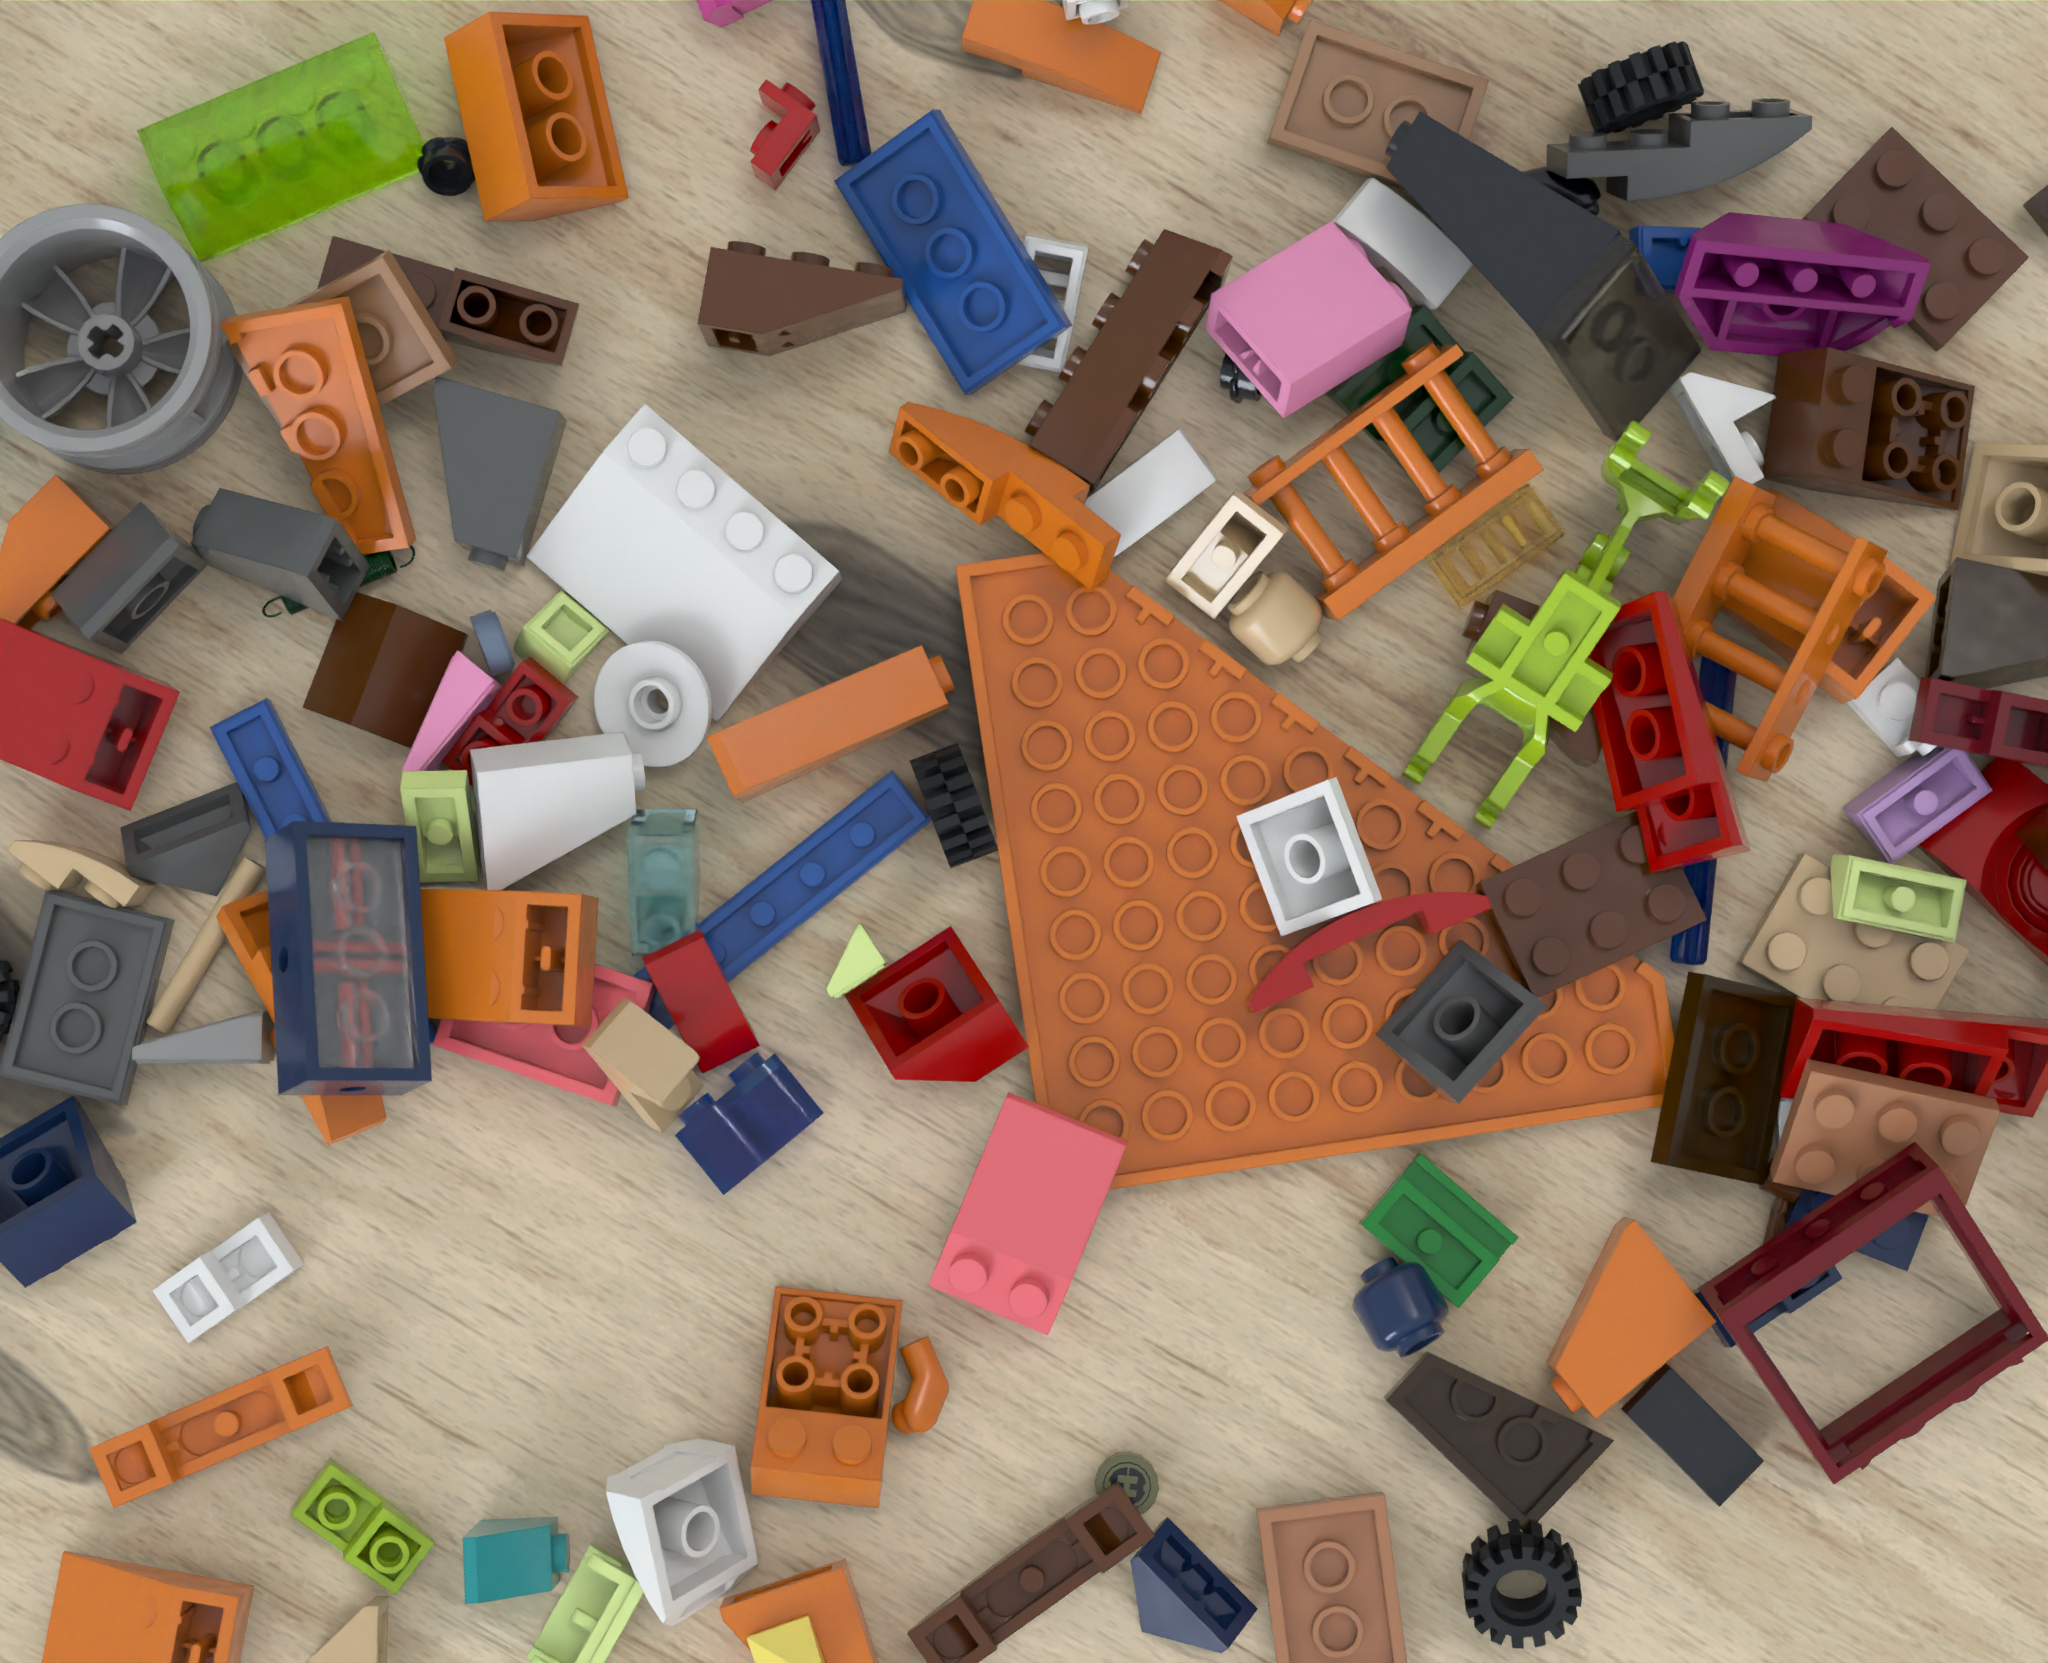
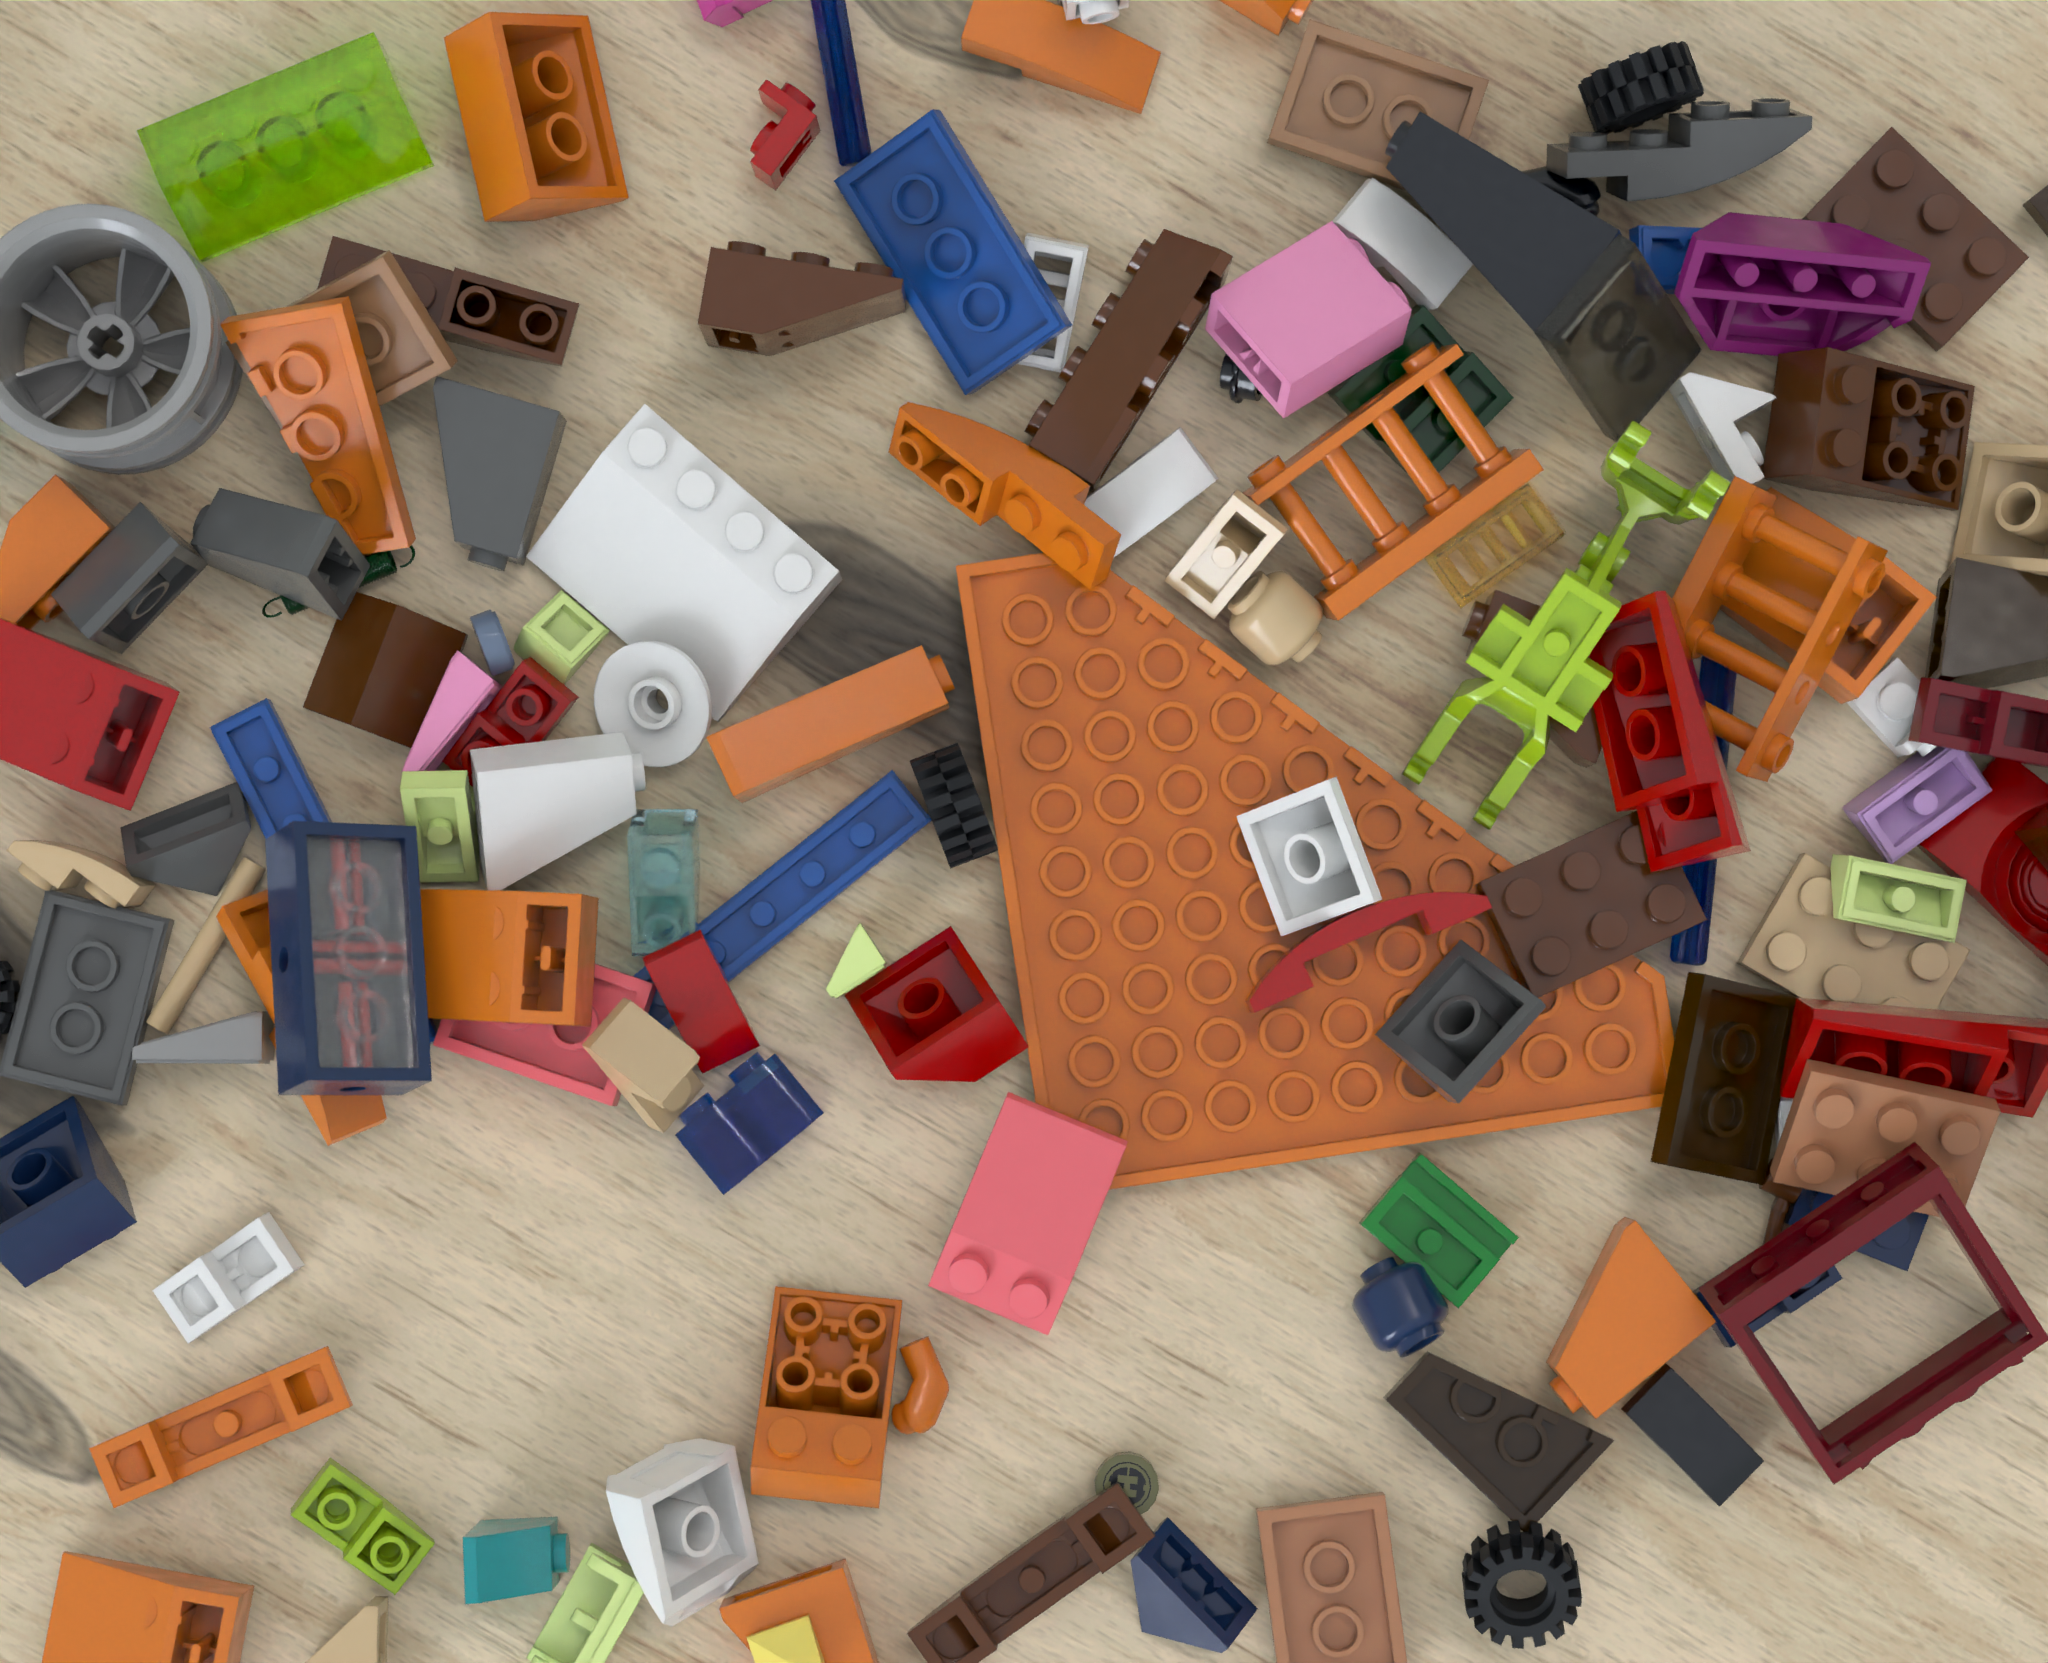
black plate [417,137,475,196] -> none

